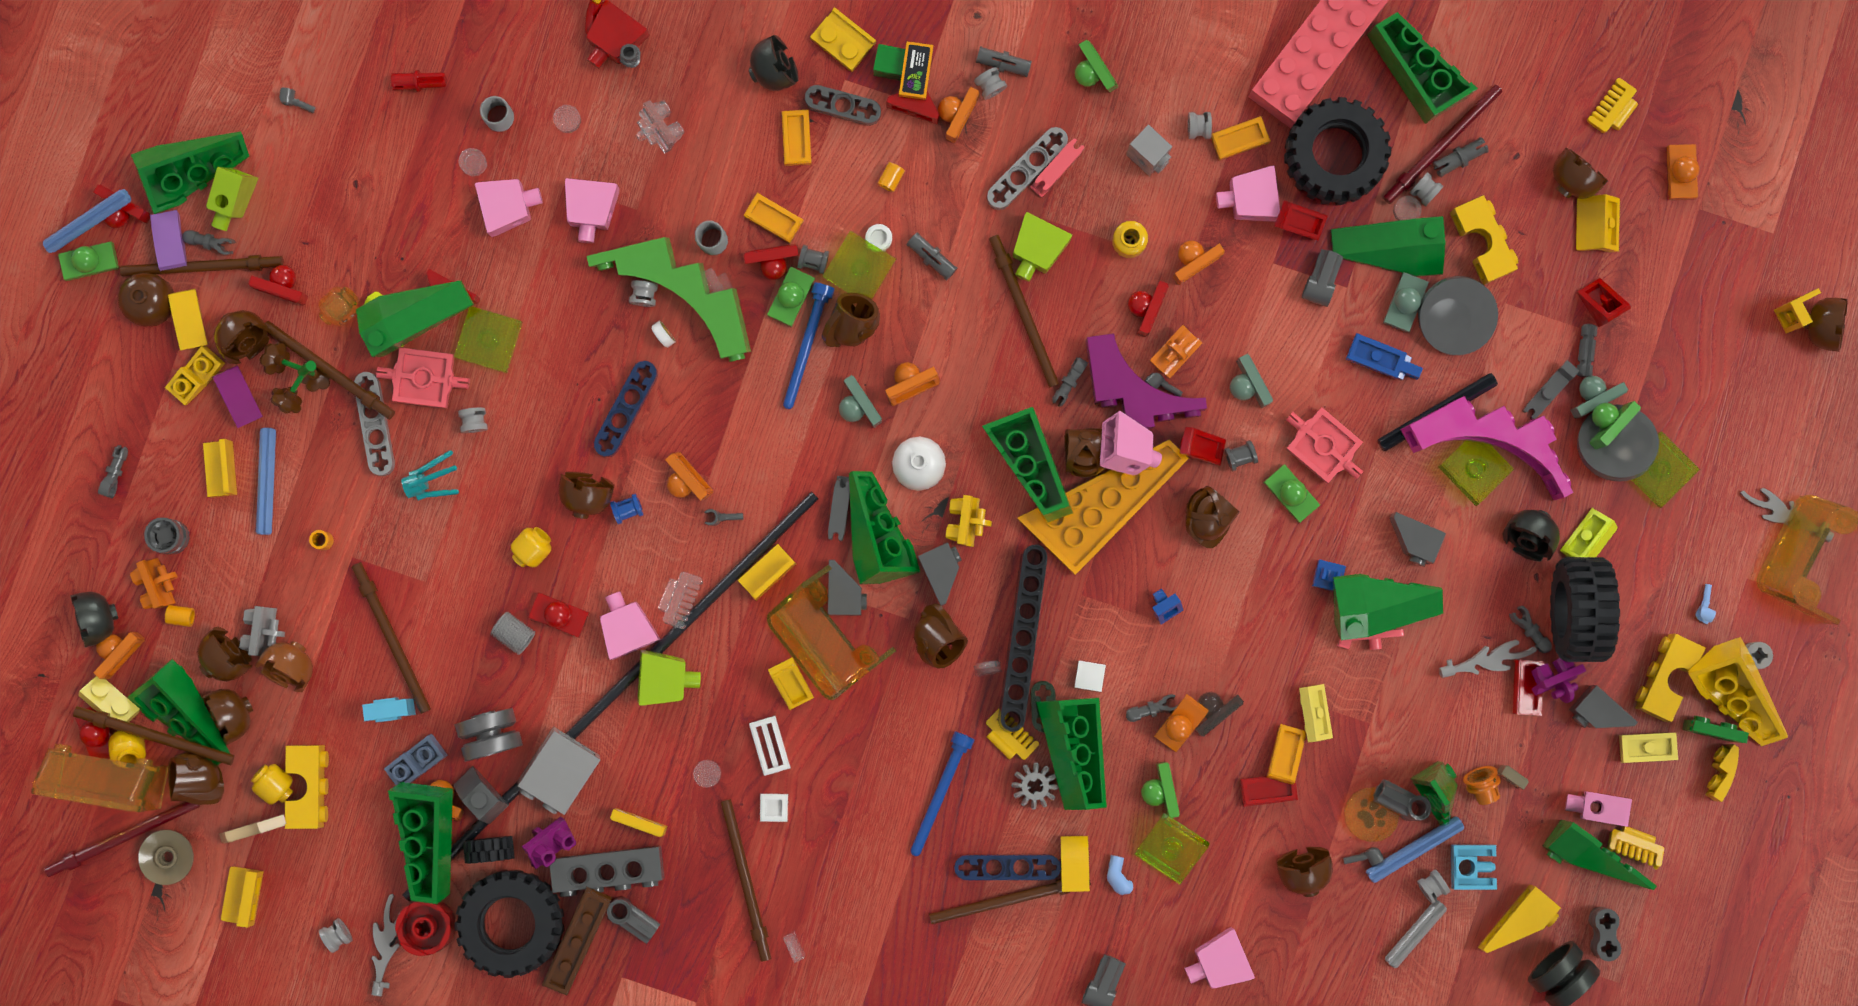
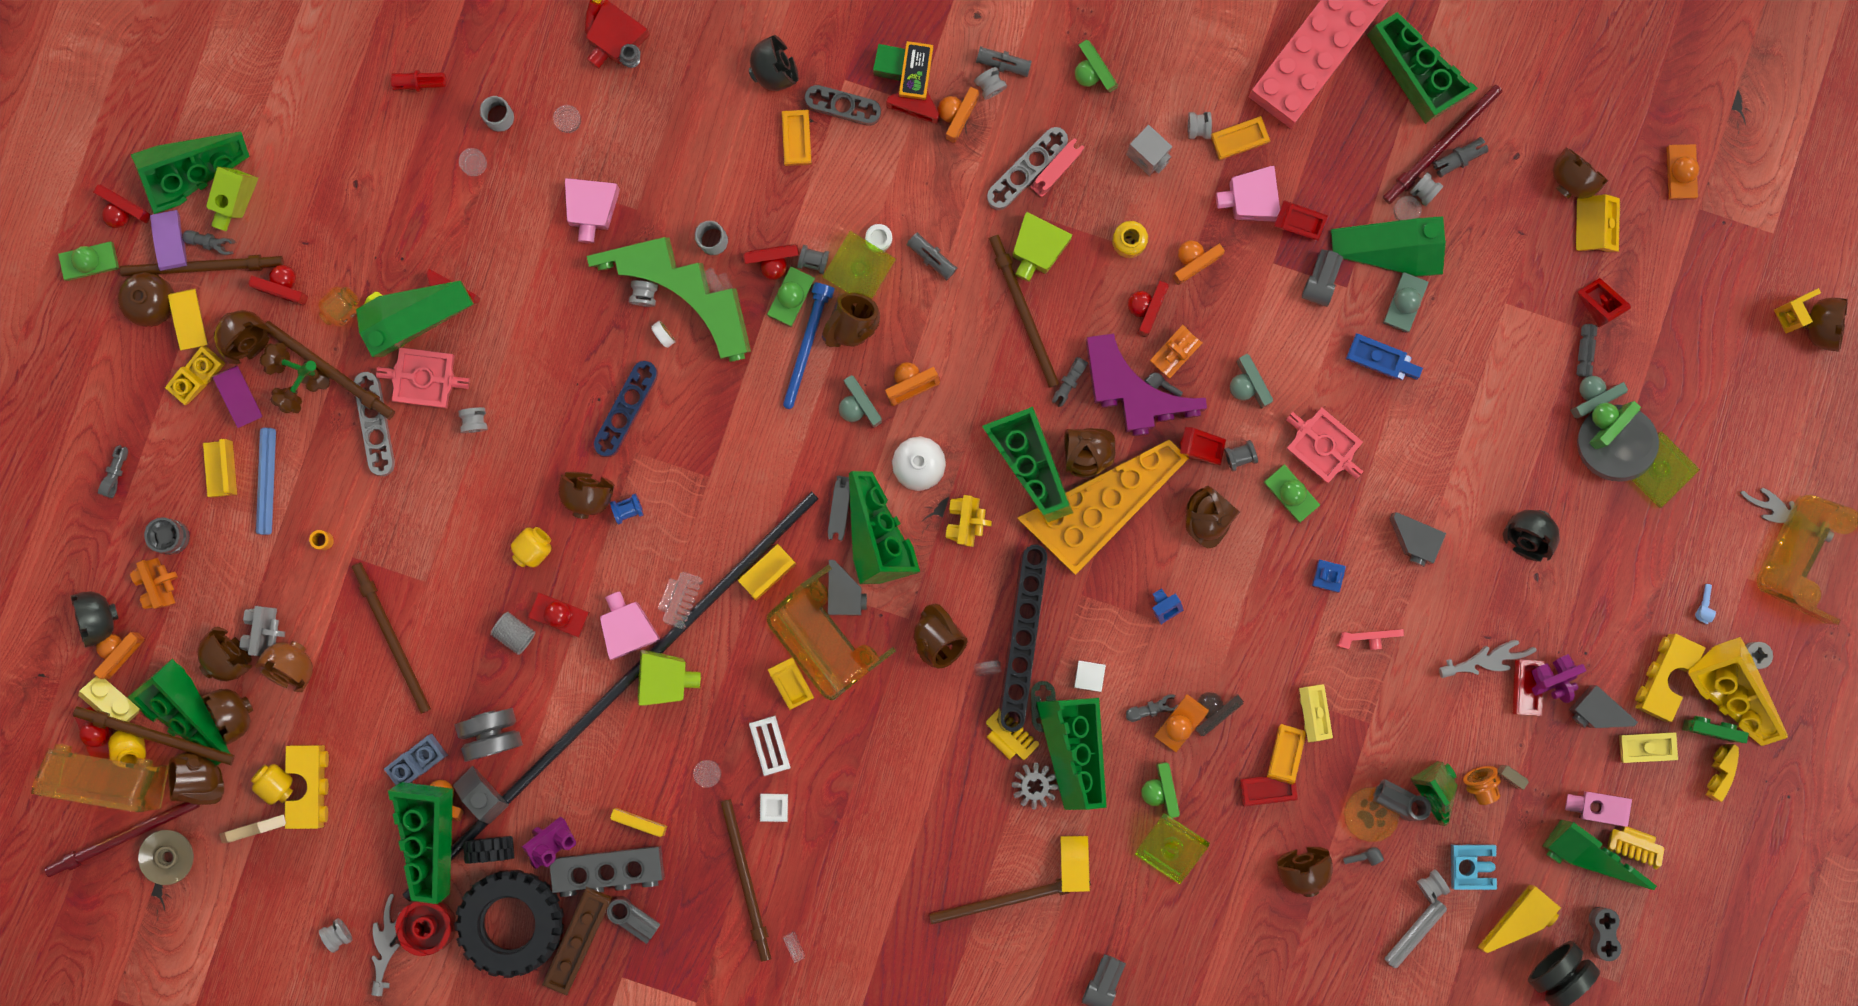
medium blue axle [43,189,131,253] -> none
light orange hinge [165,605,195,627] -> none
yellow panel [221,866,264,928] -> none
dark grey hand [279,87,316,113] -> none
medium azure brick [362,697,416,722] -> none
teal plant [401,450,459,501] -> none
clear neon green plate [454,306,523,373] -> none
bright pink torso [475,179,543,237] -> none
light grey brick [517,726,601,815] -> none
clear hips [636,100,684,153] -> none
orange tile [665,452,714,501] -> none
dark grey hand [704,509,743,526] -> none
light orange tile [743,193,804,244] -> none
yellow plate [810,7,876,72] -> none
light orange hinge [877,162,905,192] -> none
blue piece [910,731,975,856] -> none
dark grey slope [918,543,962,606] -> none
dark blue beam [954,854,1061,880] -> none
bright pink torso [1100,411,1162,475] -> none
light blue arm [1107,855,1133,895] -> none
bright pink torso [1184,927,1255,989] -> none
black tyre [1284,97,1392,205] -> none
green wedge [1333,574,1443,640] -> none
medium blue axle [1366,817,1464,883] -> none
black axle [1377,373,1498,451] -> none
dark pink arch [1401,396,1573,500] -> none
dark grey piece [1418,276,1498,355] -> none
clear neon green plate [1438,440,1514,506] -> none
yellow arch [1450,195,1518,285] -> none
dark grey piece [1509,606,1552,653] -> none
dark grey piece [1523,360,1579,419] -> none
black tyre [1550,557,1620,662] -> none
neon yellow slope [1560,508,1618,557] -> none
yellow piece [1587,78,1638,133] -> none

